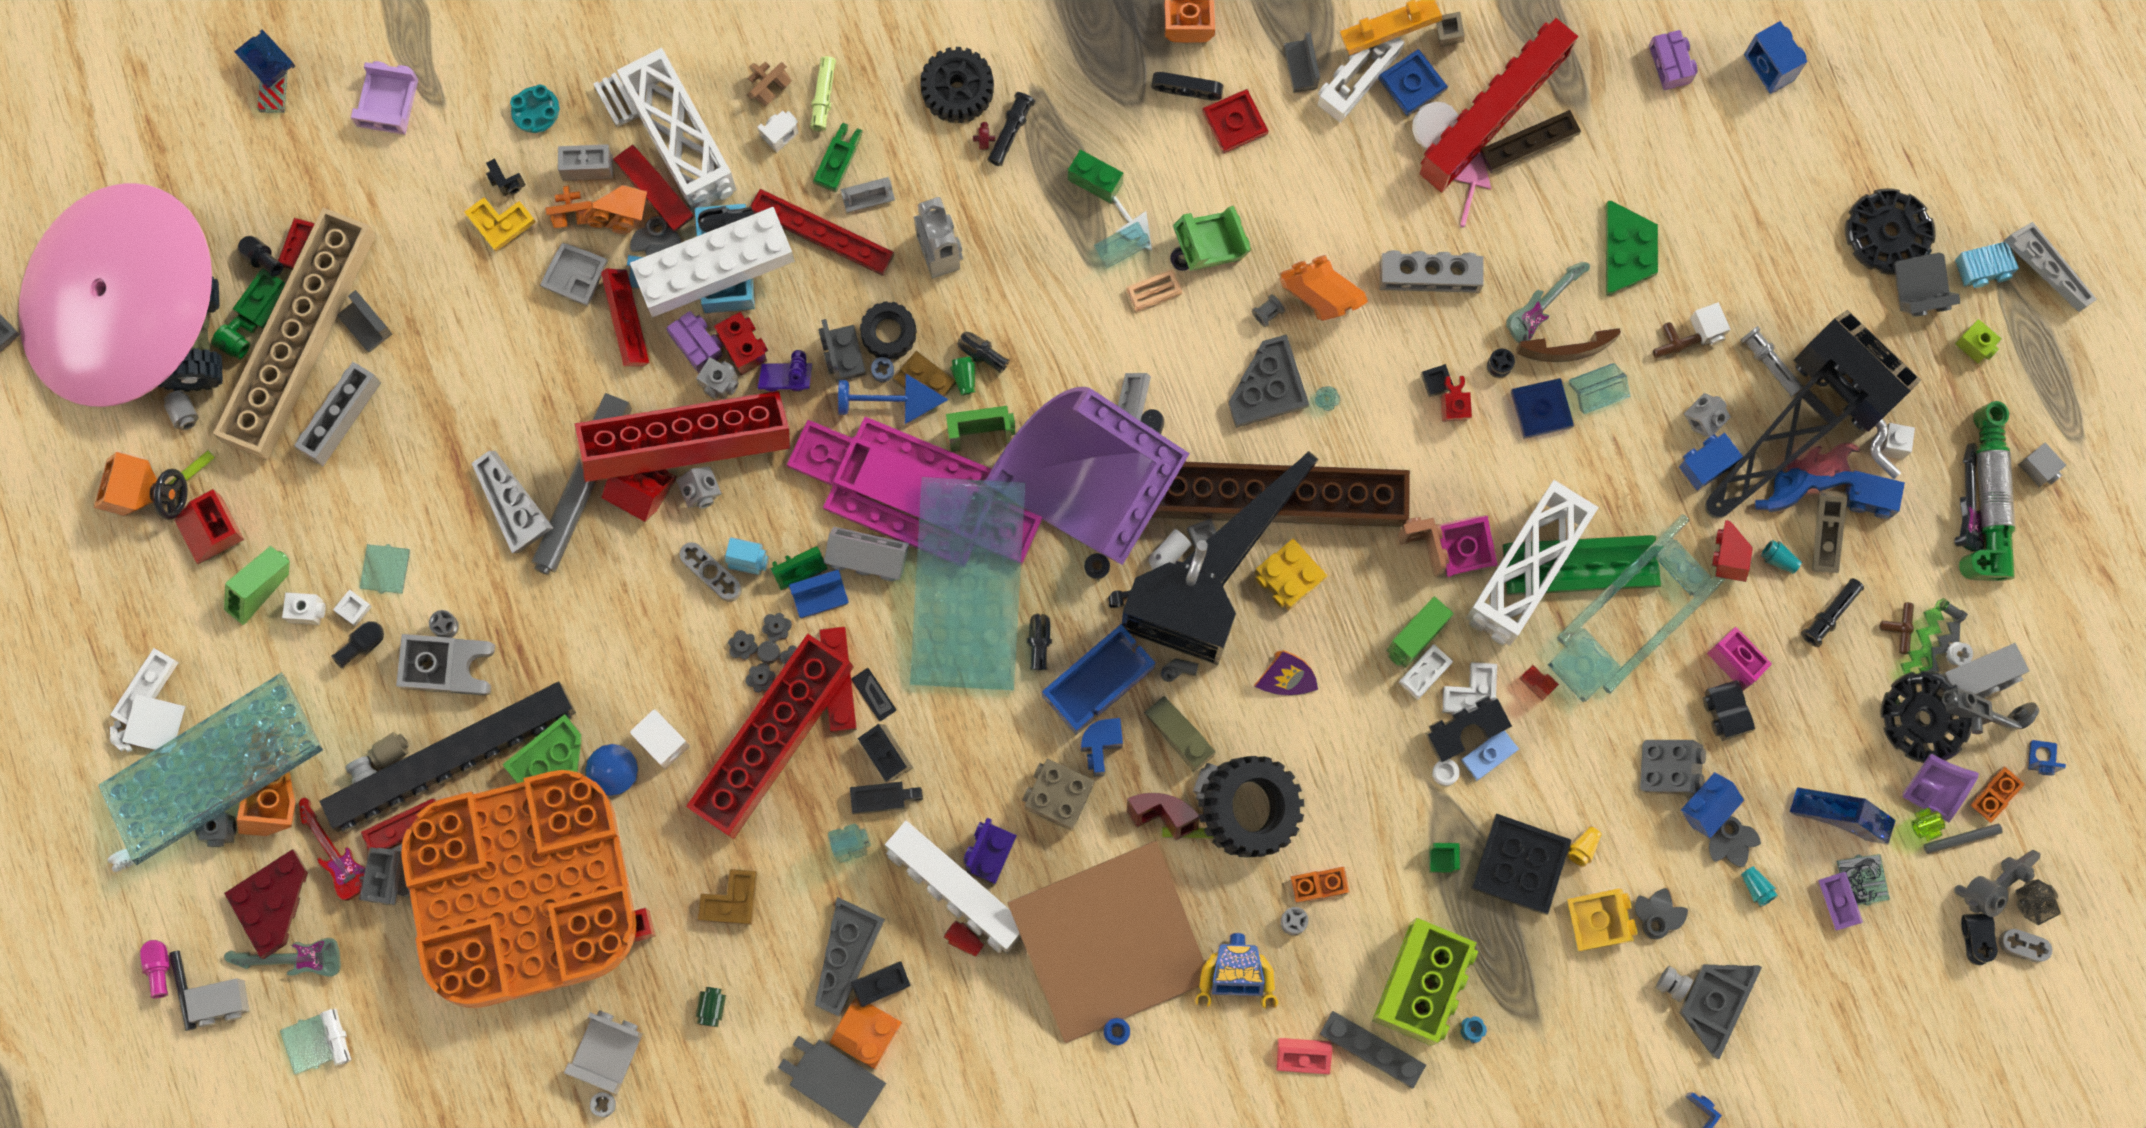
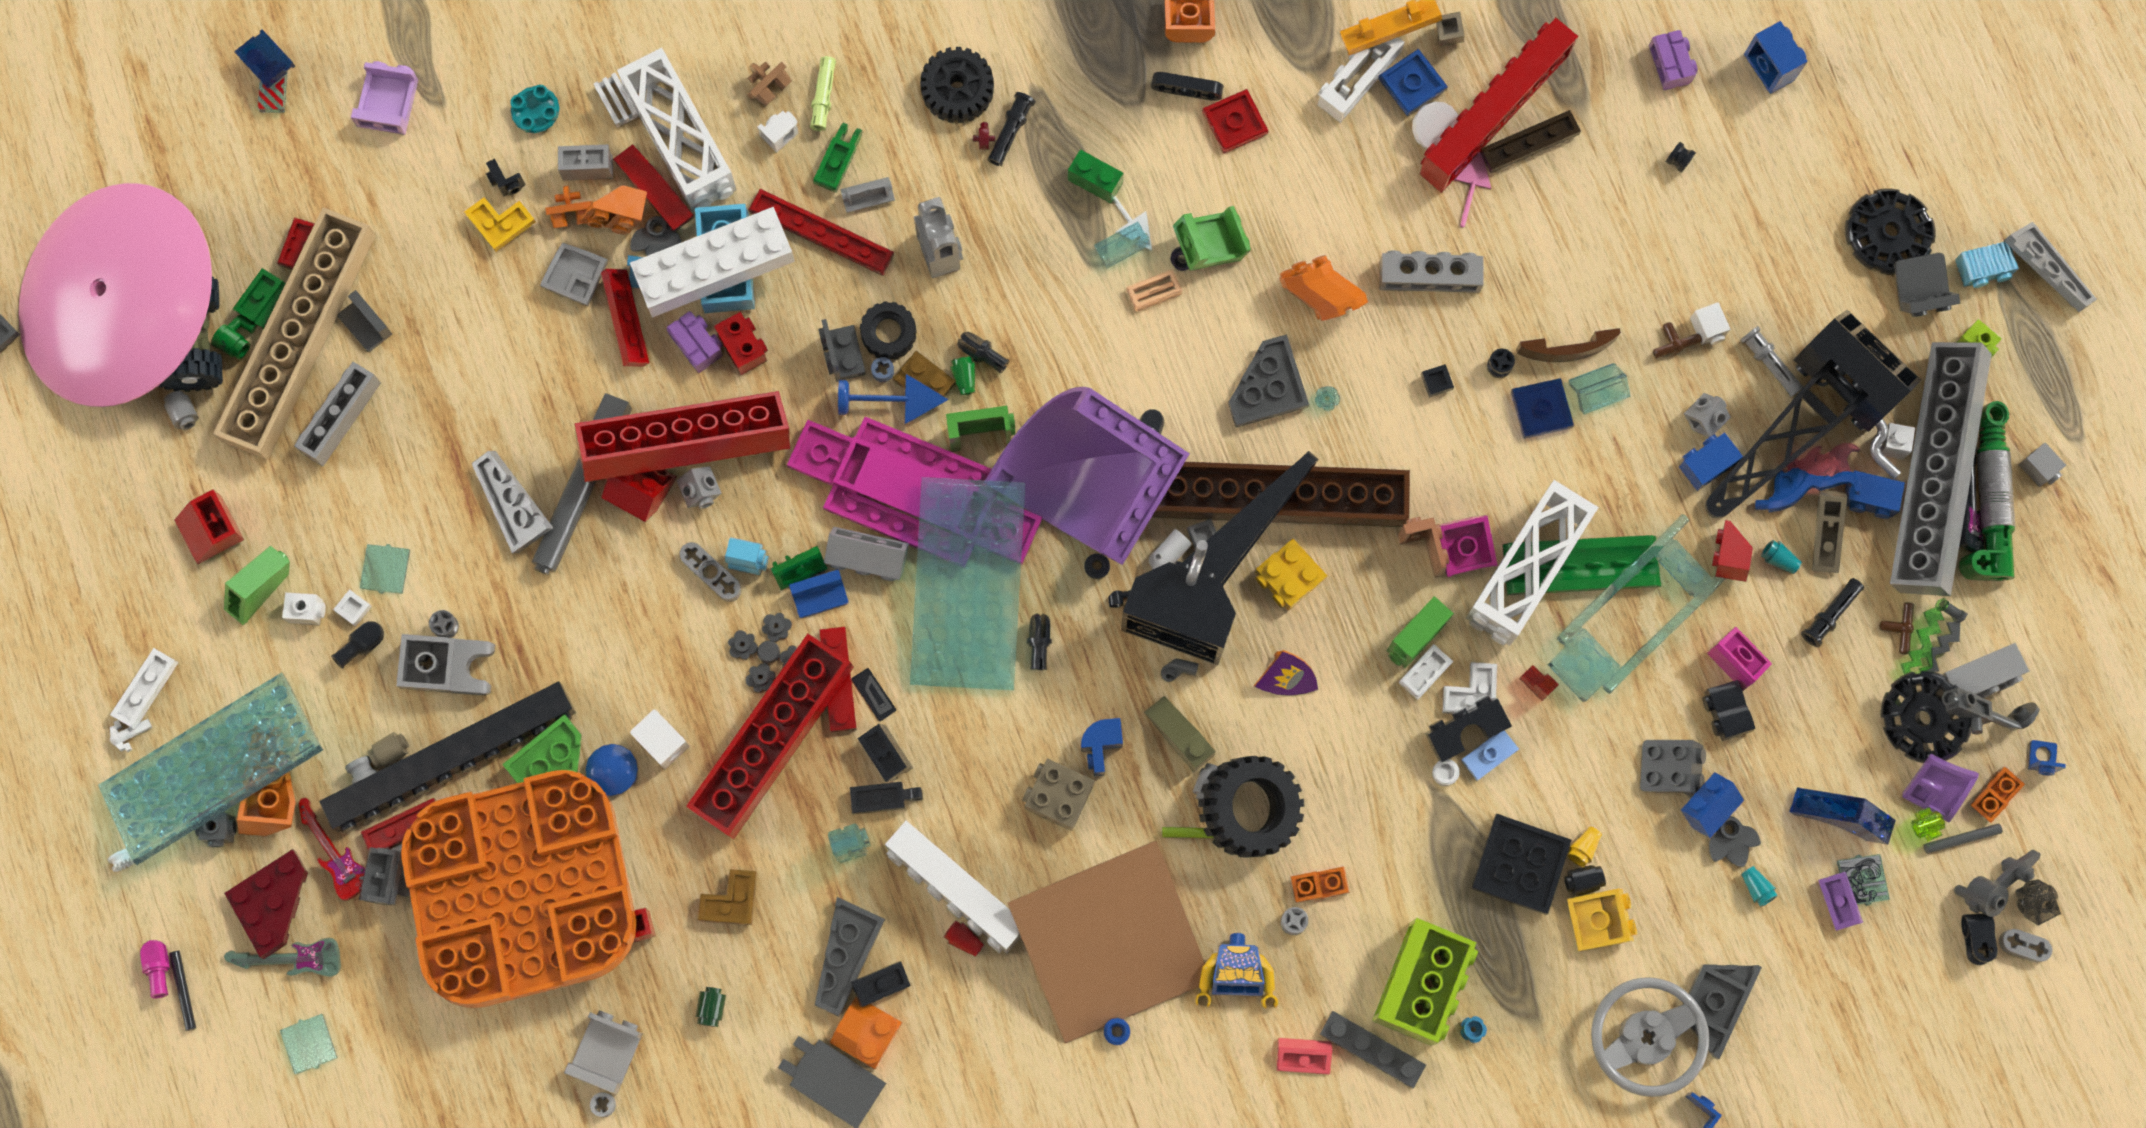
orange piece [94,452,188,520] -> none
white sticker [122,694,185,754] -> none
lime piece [167,450,215,484] -> none
light grey brick [184,978,250,1027] -> none
black arm [238,236,283,277] -> none
white pin [320,1009,352,1066] -> none
light grey brick [696,357,739,400] -> none
black arm [697,206,754,233] -> none
dark purple hinge [758,350,813,392] -> none
dark purple bracket [963,818,1017,885] -> none
blue piece [1042,624,1155,735] -> none
light grey plate [1118,373,1151,421] -> none
brick [1127,793,1200,840] -> none
dark grey bush [1252,294,1285,327] -> none
dark grey panel [1284,32,1320,93] -> none
green panel [1429,843,1460,873] -> none
red brick [1441,376,1472,422] -> none
sand green piece [1506,262,1590,343] -> none
green wing [1606,201,1658,295] -> none
dark grey plate [1635,888,1688,939] -> none
light grey wheel [1656,966,1693,1002] -> none
white bush [1946,642,1973,666] -> none
none -> black brick [1564,865,1606,896]
none -> light grey piece [1591,977,1709,1097]
none -> black wheel [1665,142,1696,173]
none -> light grey brick [1890,342,1992,596]

